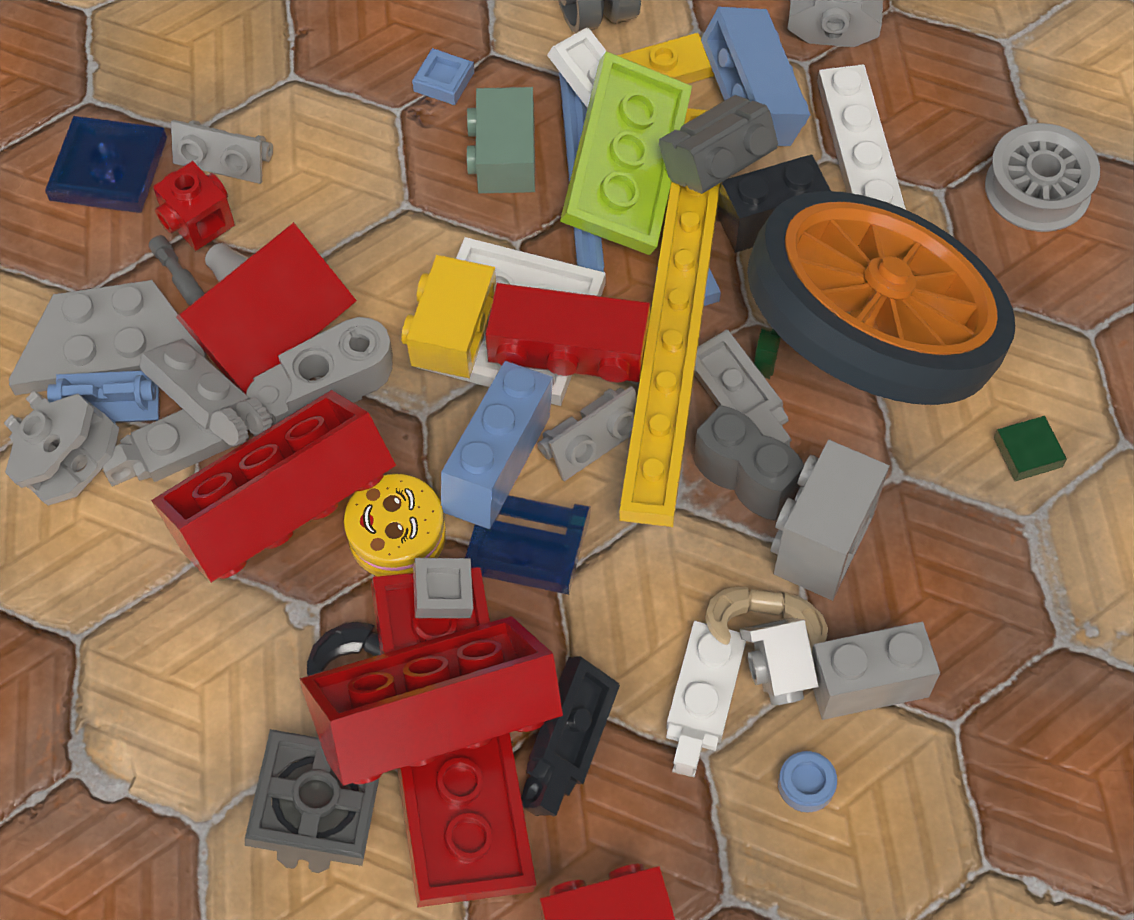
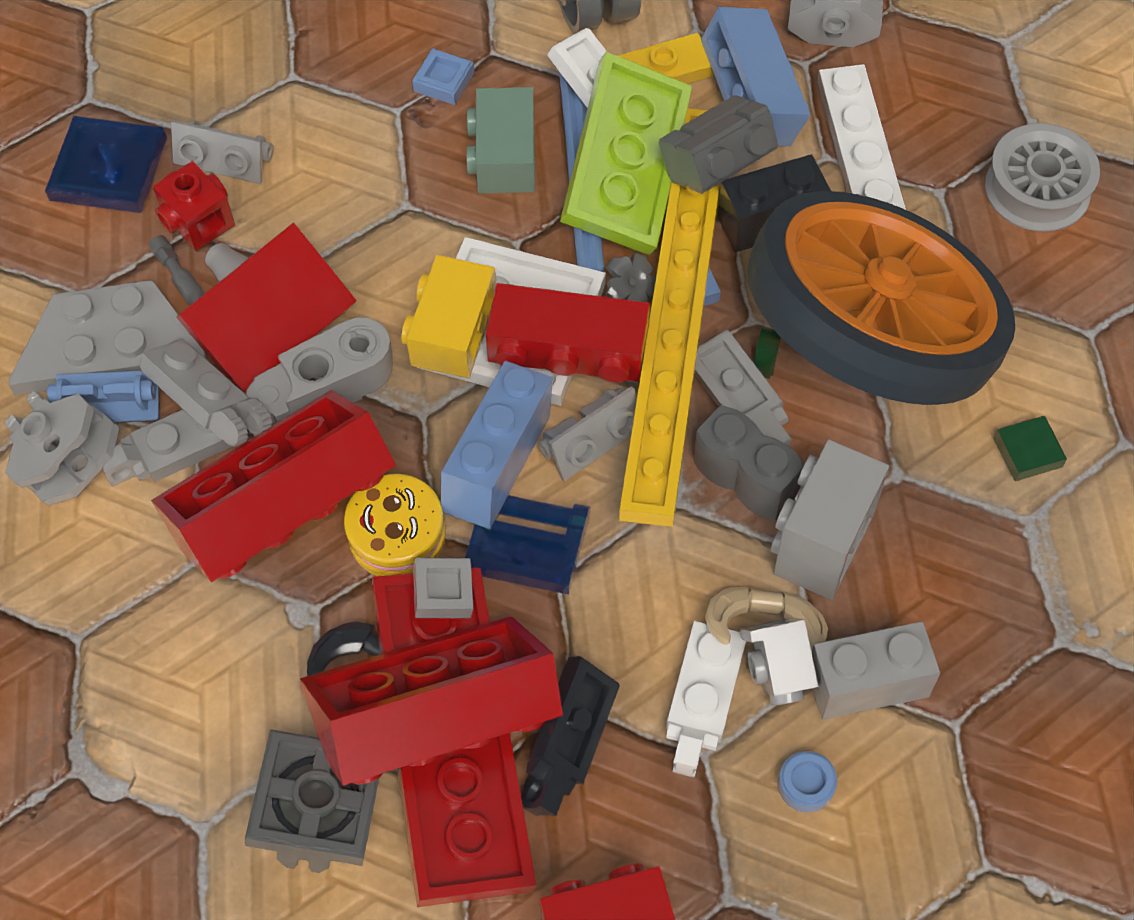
none -> dark grey plant [605,253,656,302]

